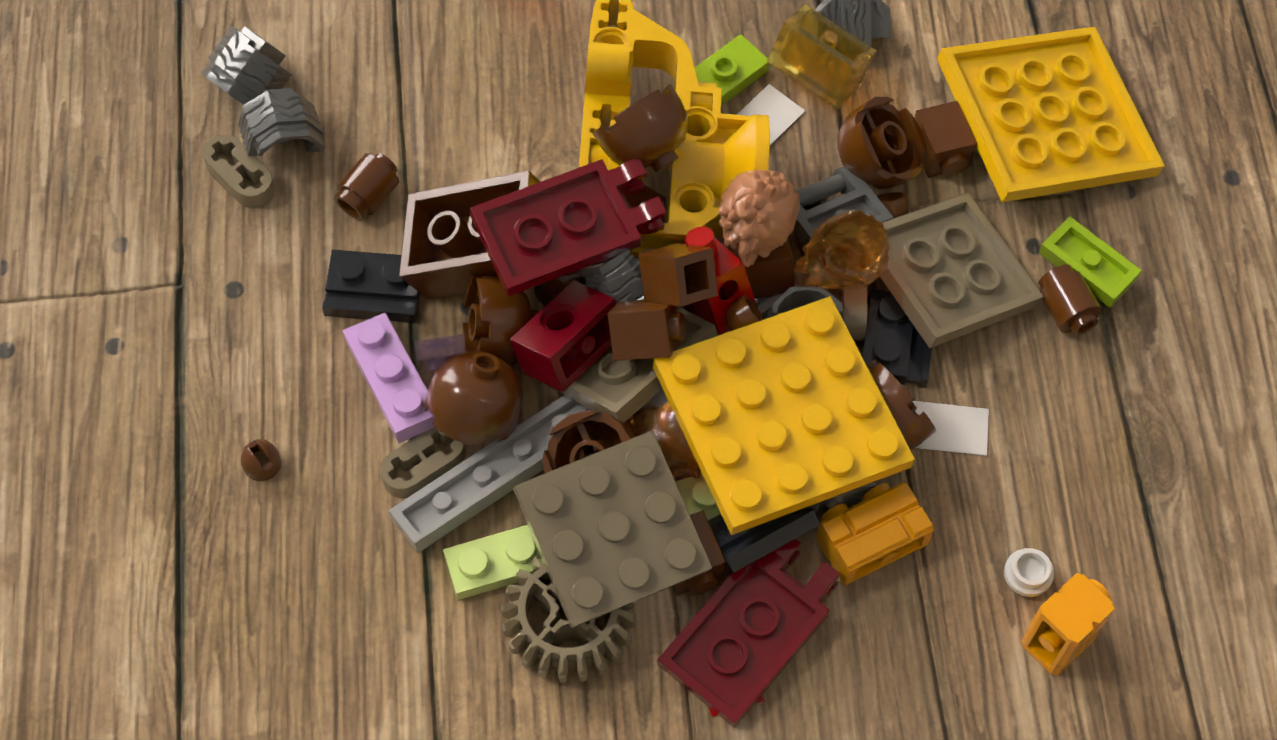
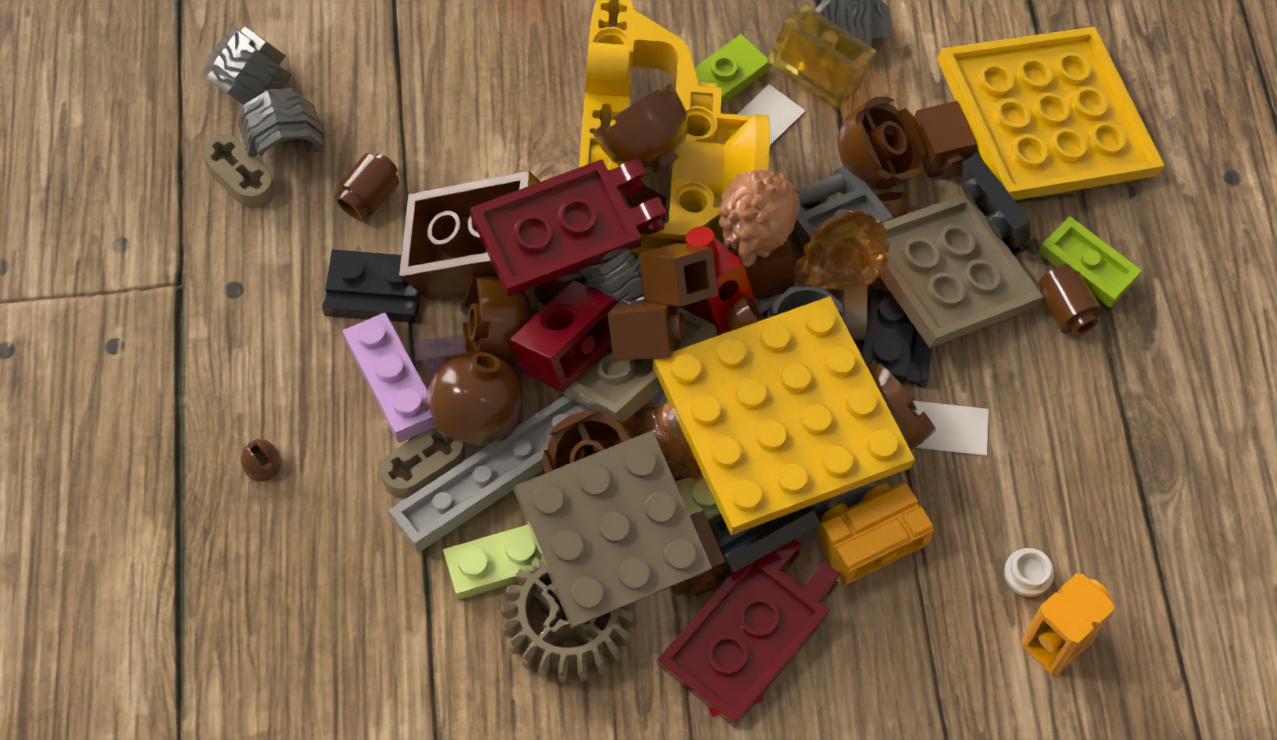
none -> black plate [960,153,1030,257]

